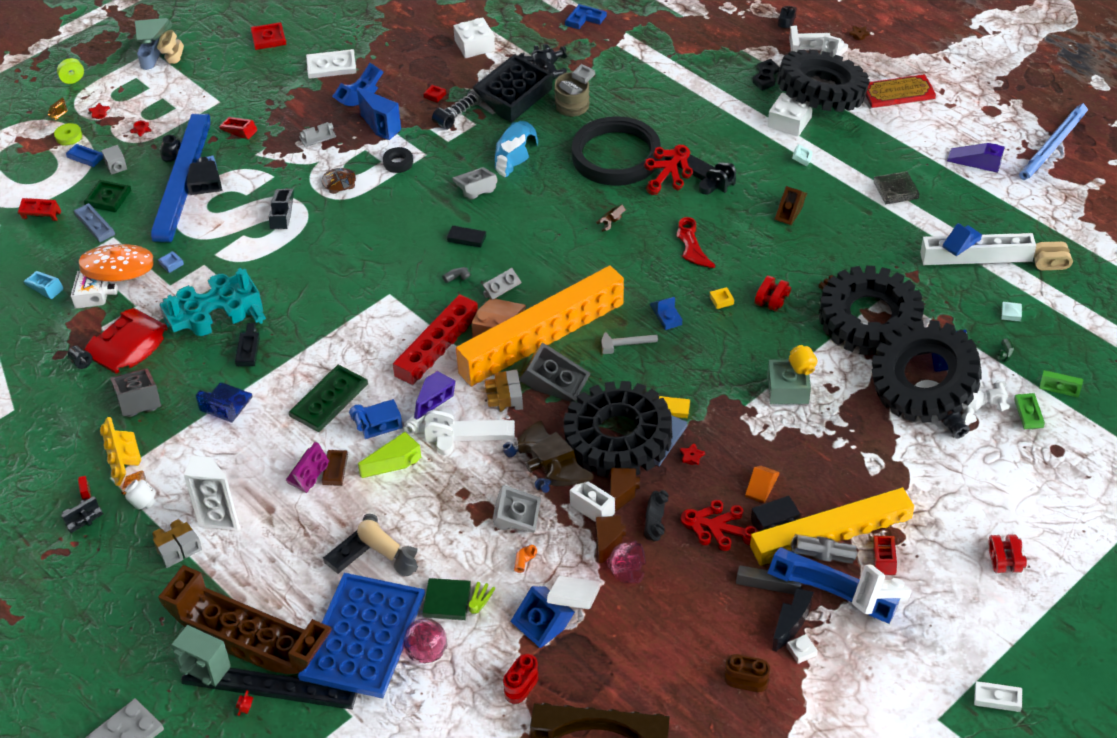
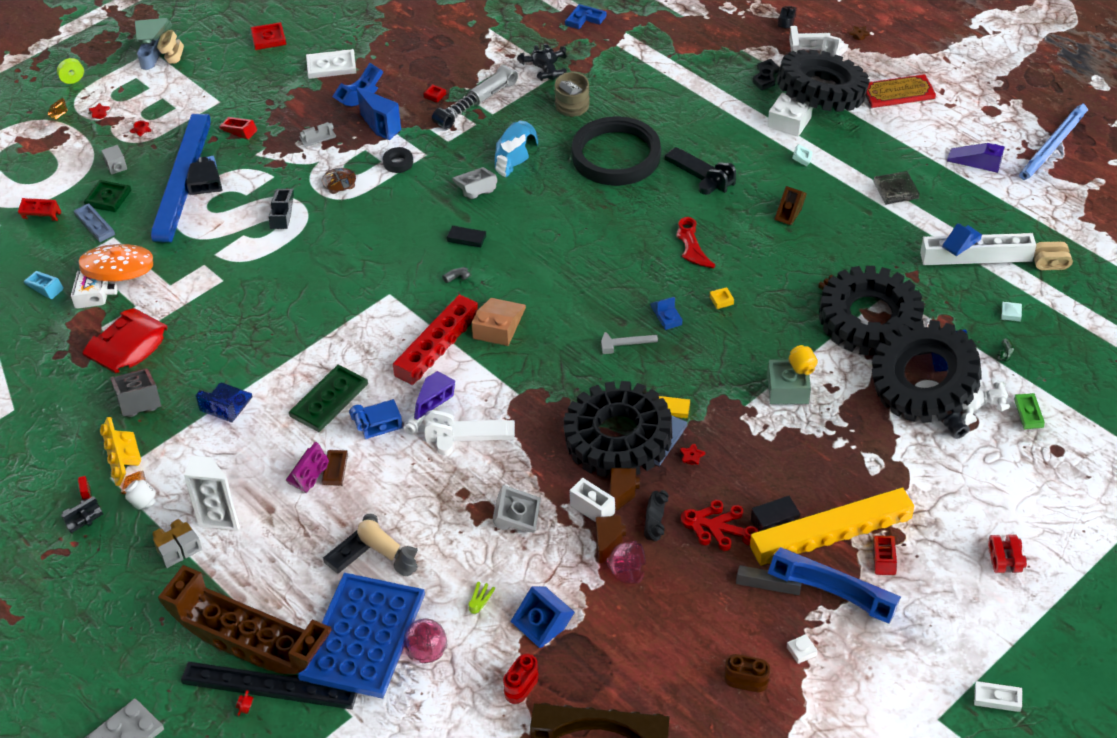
lime piece [54,123,82,146] -> none
blue tile [66,144,103,168] -> none
black bush [68,346,92,369] -> none
medium blue tile [158,251,184,273] -> none
teal gear [159,268,266,336] -> none
black piece [160,135,181,162] -> none
sand green container [171,625,231,687] -> none
black hinge [235,323,260,366] -> none
lime slope [358,432,422,478] -> none
dark green tile [422,578,471,620] -> none
white brick [453,18,495,58] -> none
light orange brick [456,266,624,387] -> none
black slope [473,54,553,123] -> none
light grey hinge [483,268,522,300] -> none
pearl gold hips [485,369,523,412] -> none
dark brown torso [503,421,593,493] -> none
orange arm [514,545,537,573] -> none
dark grey slope [519,342,591,402] -> none
white tile [547,576,601,609] -> none
light grey tile [572,64,595,84] -> none
reddish brown plate [596,204,626,232] -> none
red plant [644,145,693,195] -> none
orange slope [745,466,779,503] -> none
red brick [754,275,791,311] -> none
black slope [772,588,813,652] -> none
dark grey piece [791,534,857,564] -> none
white bracket [852,565,912,614] -> none
bright green plate [1039,370,1083,398] -> none

